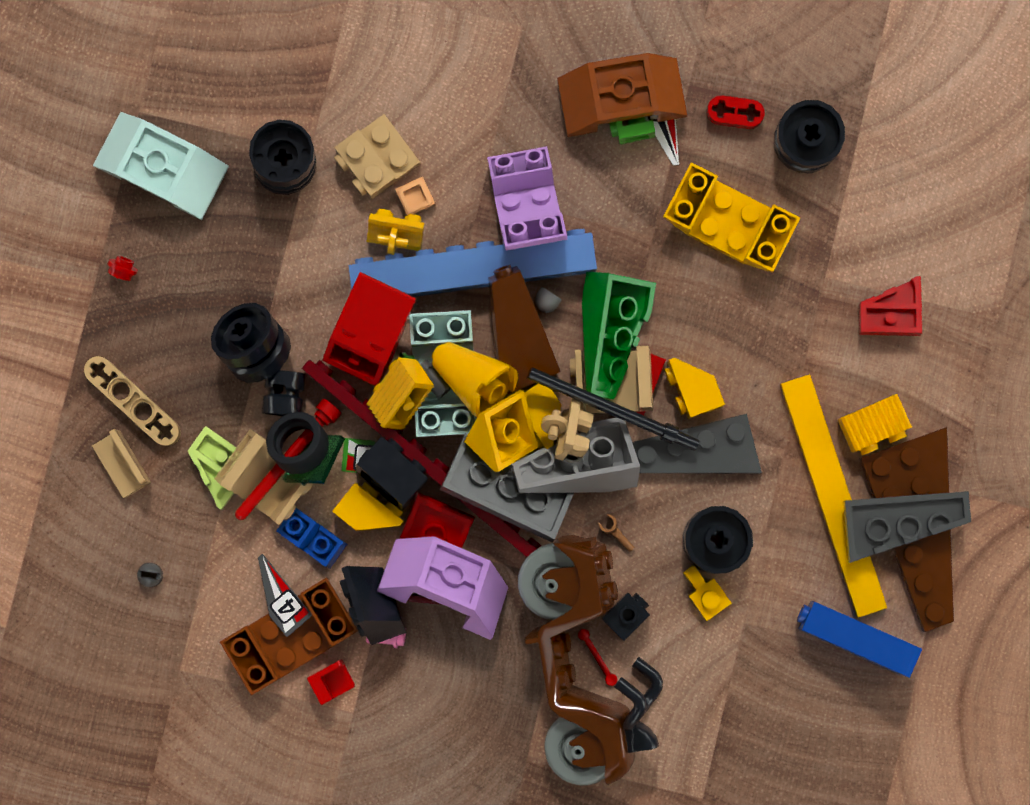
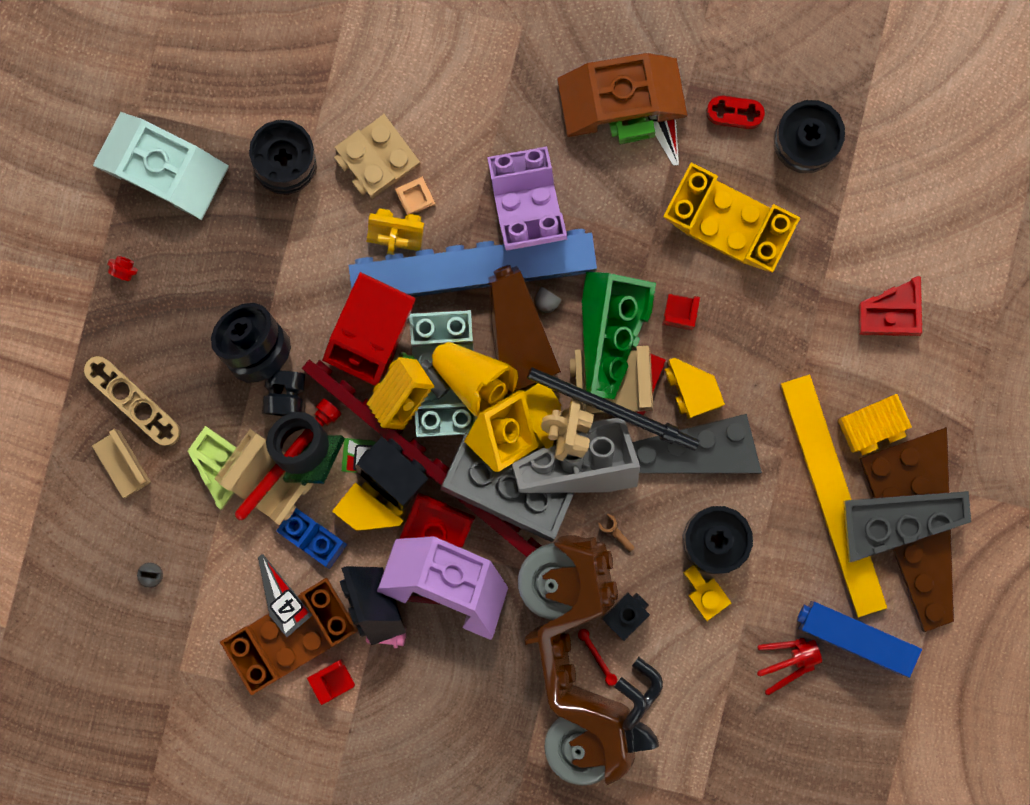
none -> red panel [662,294,700,331]
none -> red plant [757,637,822,695]

